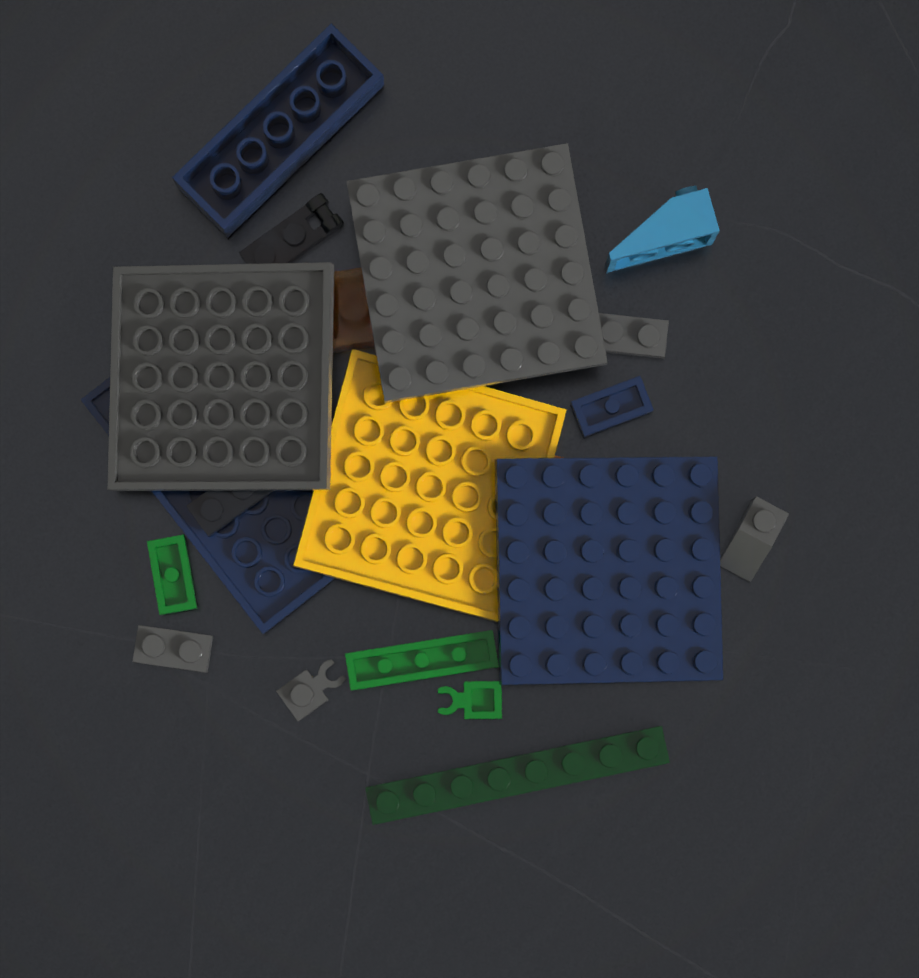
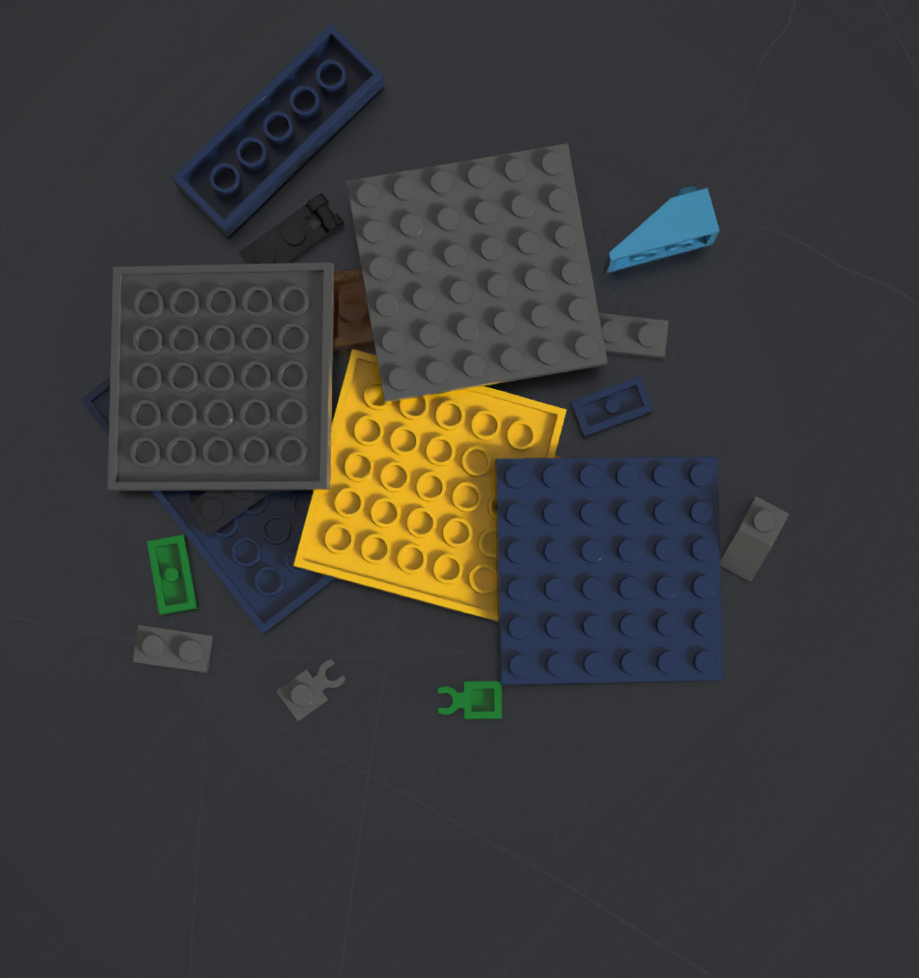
green plate [345,630,499,691] -> none
dark green brick [365,726,670,825] -> none

